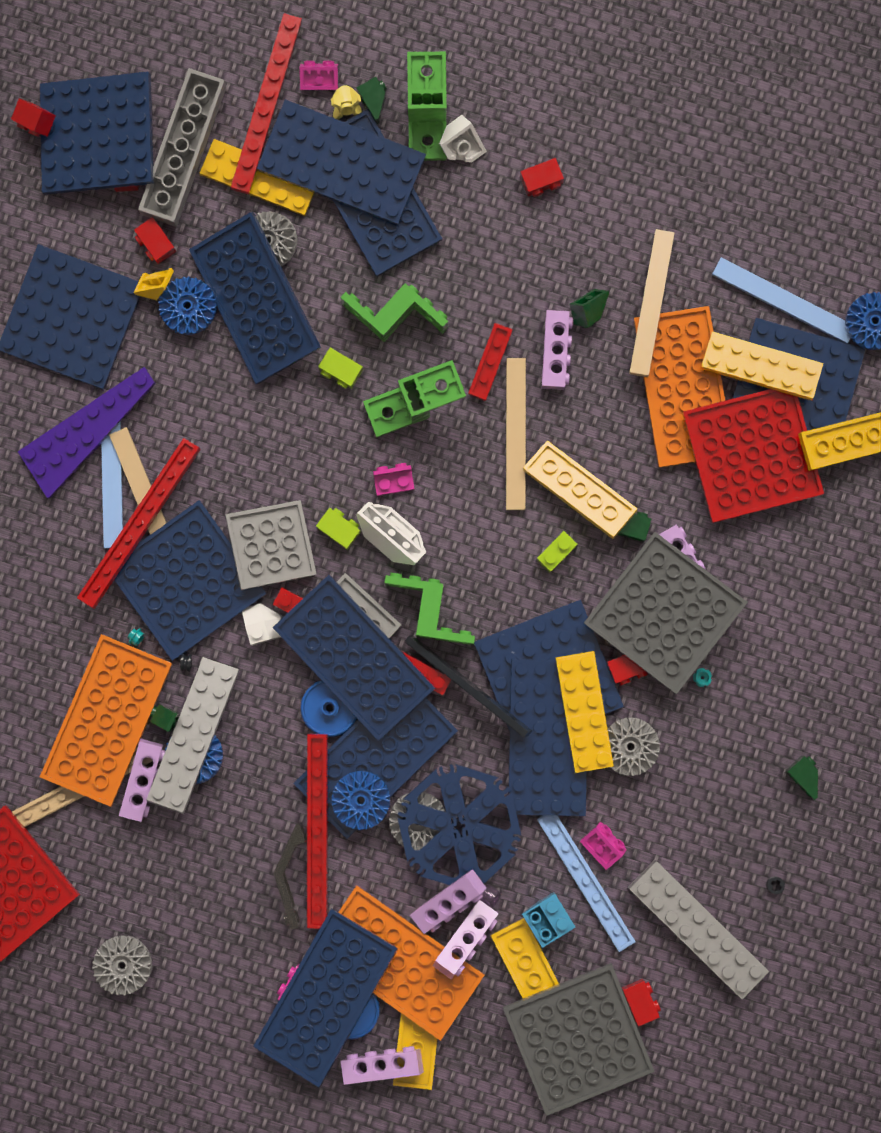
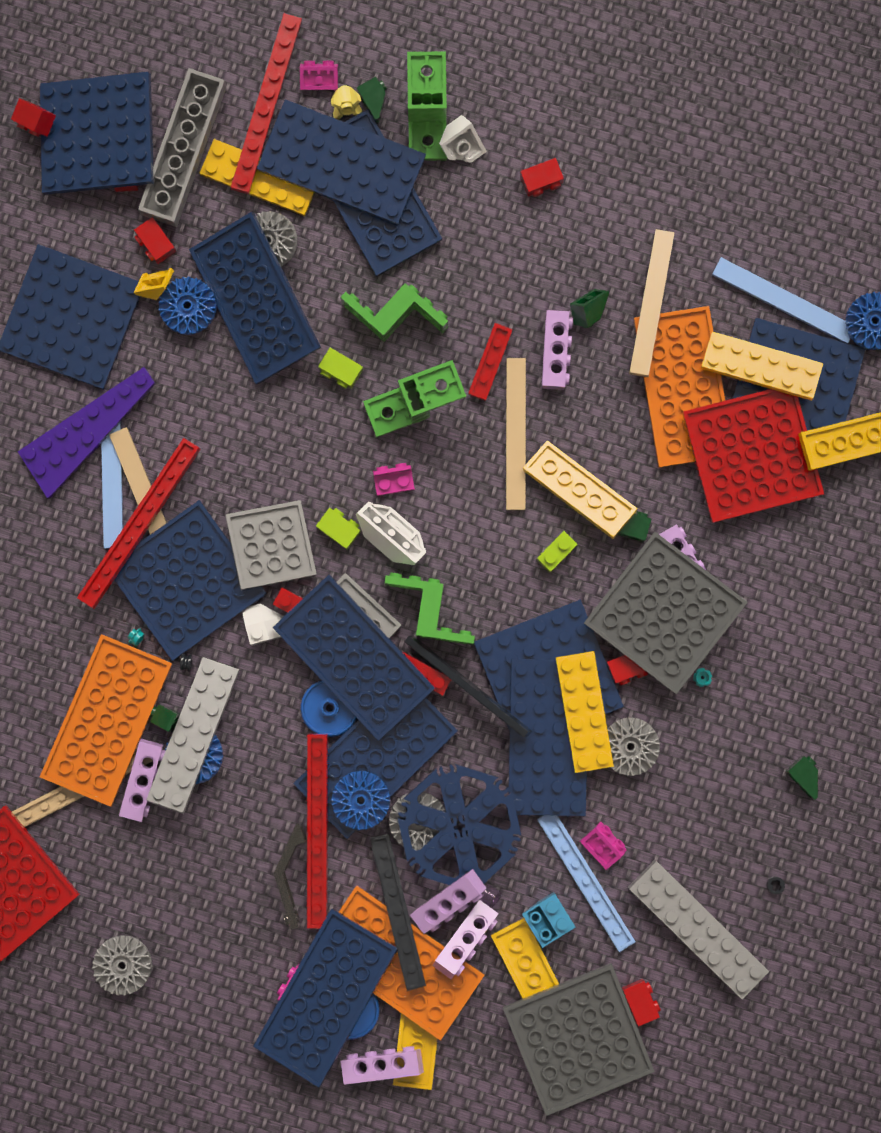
none -> black tile [370,833,426,991]

